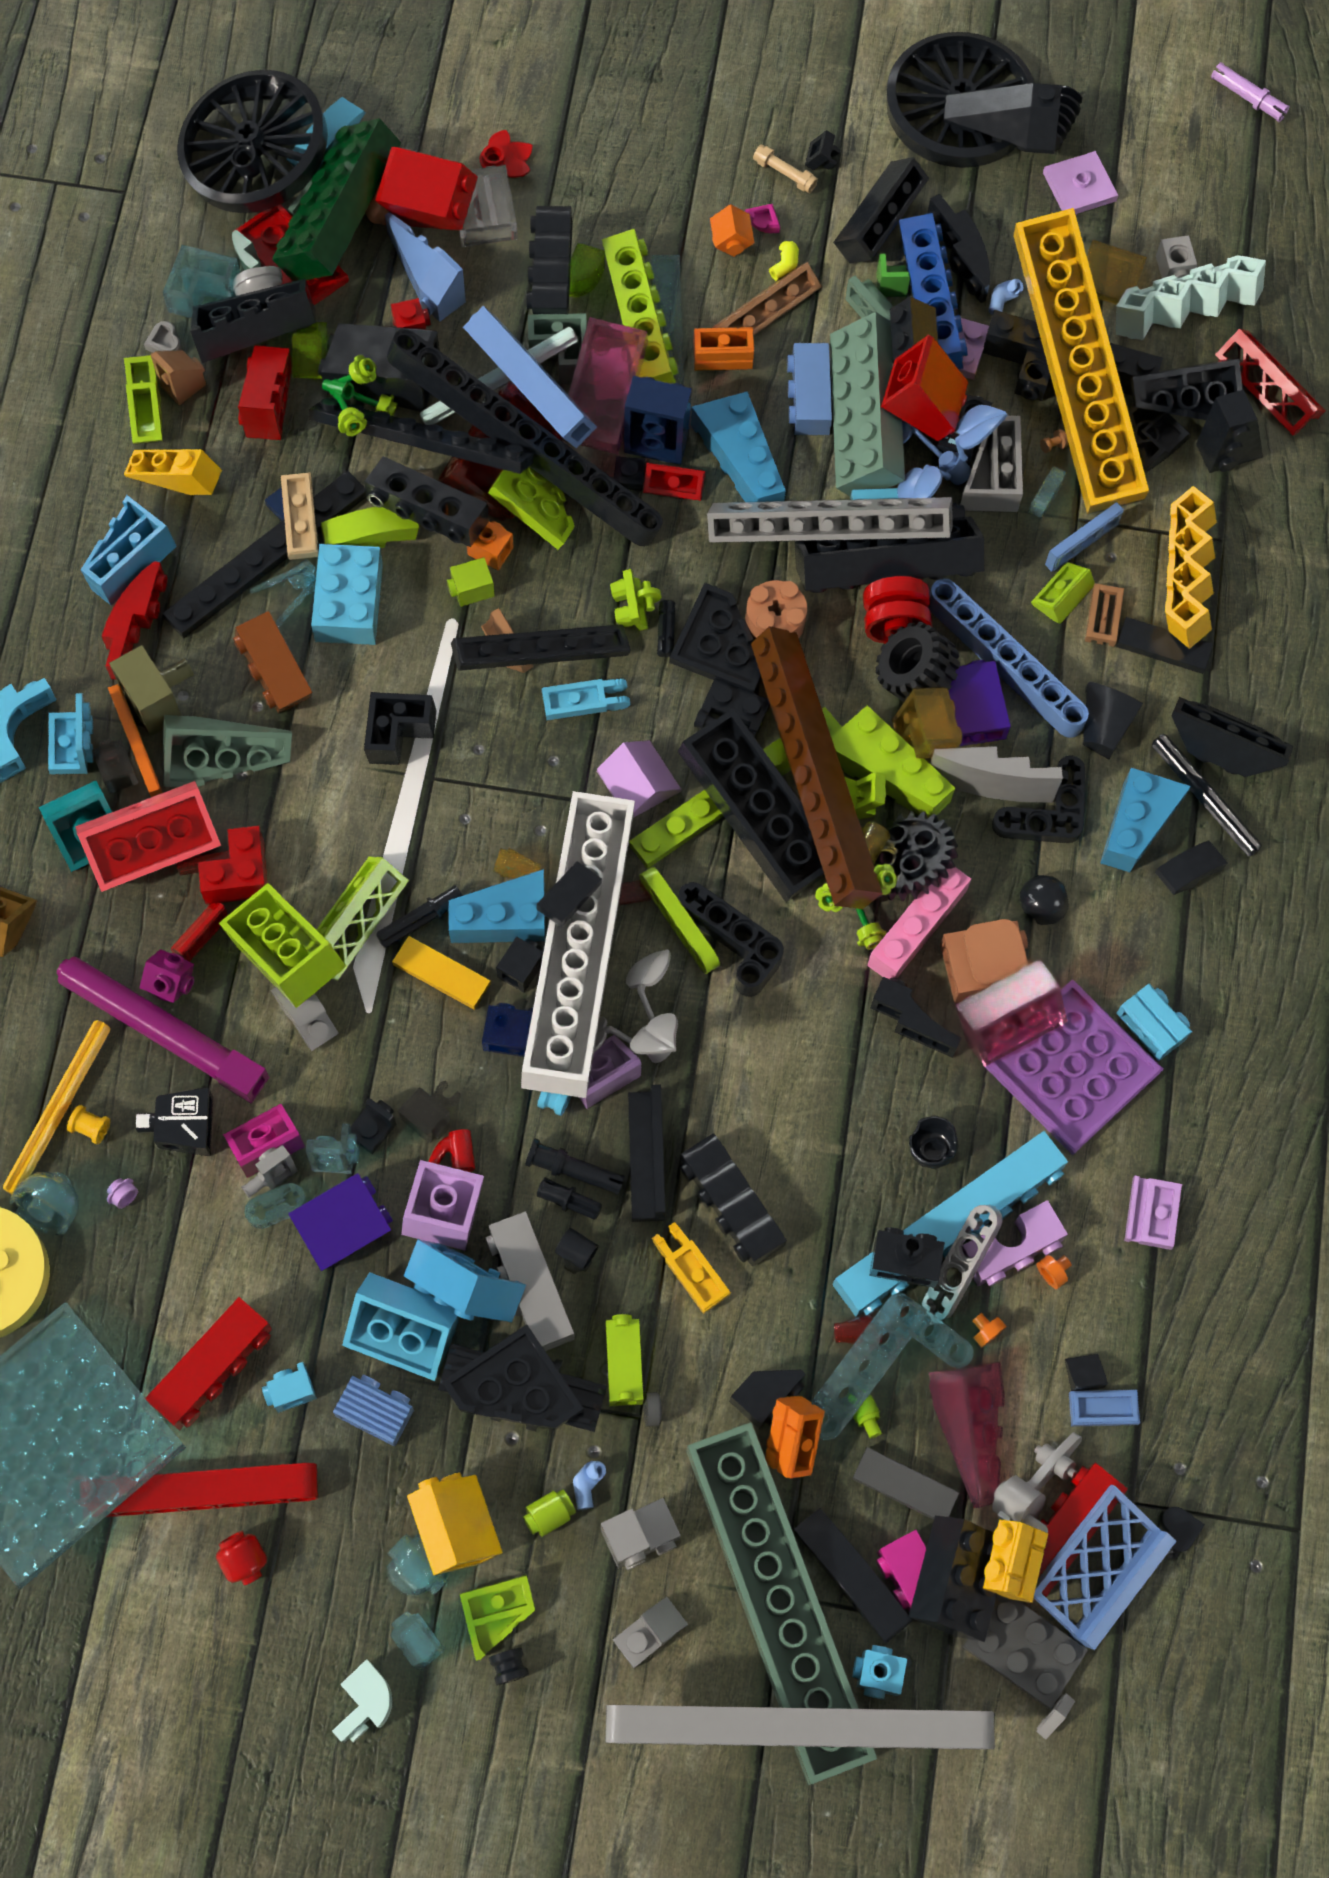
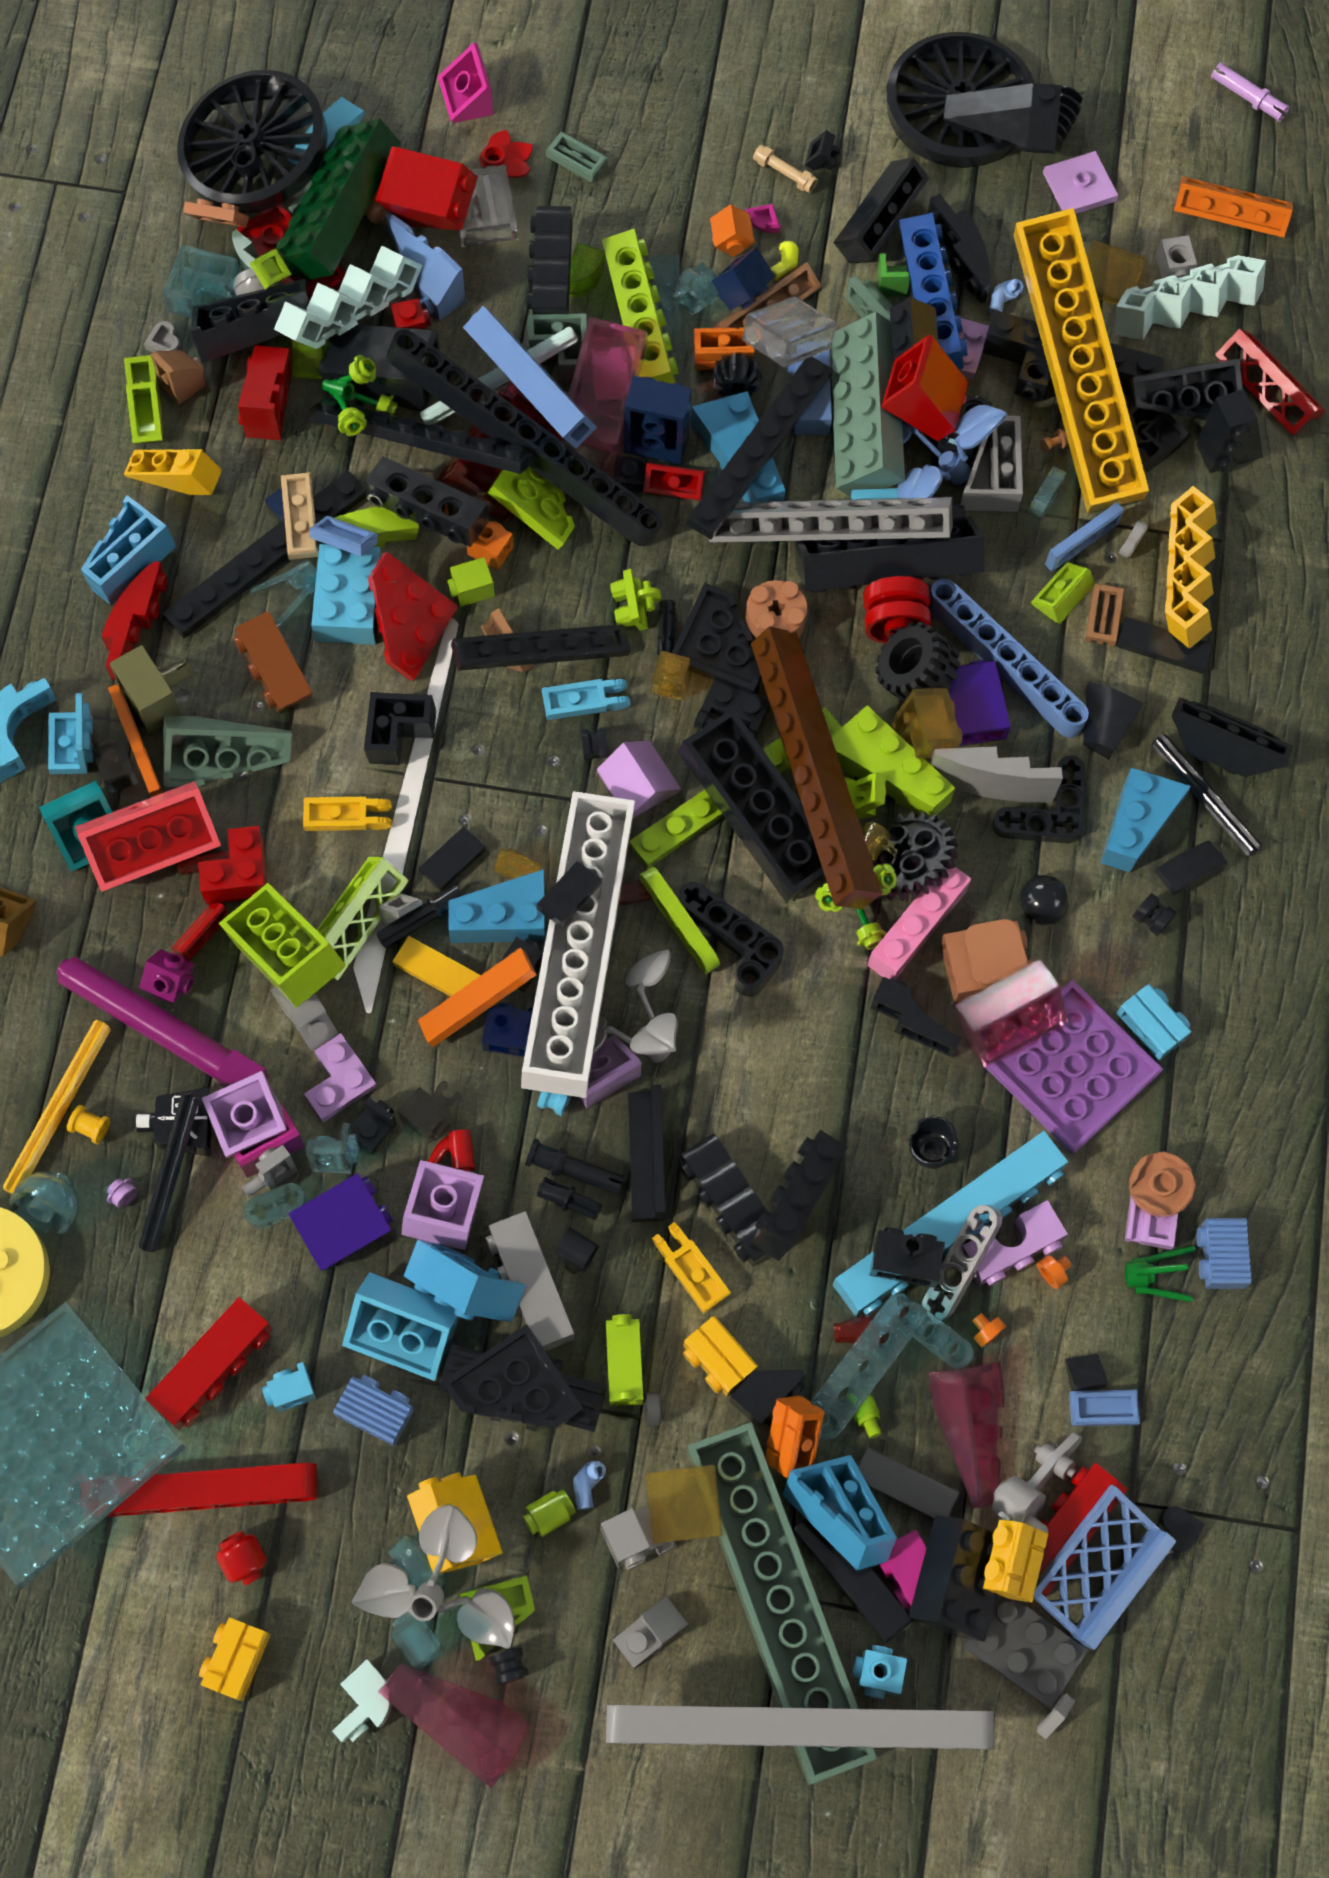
none -> black axle [139,1092,200,1252]
none -> nougat plate [183,199,249,228]
none -> yellow brick [199,1617,271,1702]
none -> lavender slope [202,1071,287,1158]
none -> lime tile [250,249,292,290]
none -> light aqua brick [274,246,423,349]
none -> yellow hinge [303,797,392,831]
none -> lavender plate [304,1033,377,1123]
none -> medium blue tile [310,516,378,556]
none -> light grey plant [352,1505,515,1649]
none -> red plate [368,552,458,681]
none -> light grey slope [378,893,423,926]
none -> clear pink wedge [378,1663,530,1788]
none -> orange tile [418,948,537,1047]
none -> black tile [419,826,486,892]
none -> dark pink slope [437,42,493,123]
none -> sand green tile [546,131,608,183]
none -> black wheel [581,727,609,760]
none -> clear yellow tile [646,1465,723,1544]
none -> clear yellow brick [652,651,690,700]
none -> clear light blue brick [672,262,719,316]
none -> yellow brick [683,1315,758,1396]
none -> black plate [686,354,833,539]
none -> dark blue brick [711,247,775,311]
none -> black gear [712,353,762,397]
none -> clear brick [742,296,837,368]
none -> black brick [751,1129,848,1261]
none -> dark azure wedge [782,1455,897,1570]
none -> light grey tile [1119,520,1148,558]
none -> green plant [1125,1245,1196,1302]
none -> nougat tile [1129,1152,1196,1217]
none -> black wheel [1132,893,1177,936]
none -> orange fence [1174,176,1293,238]
none -> medium blue brick [1196,1218,1252,1289]

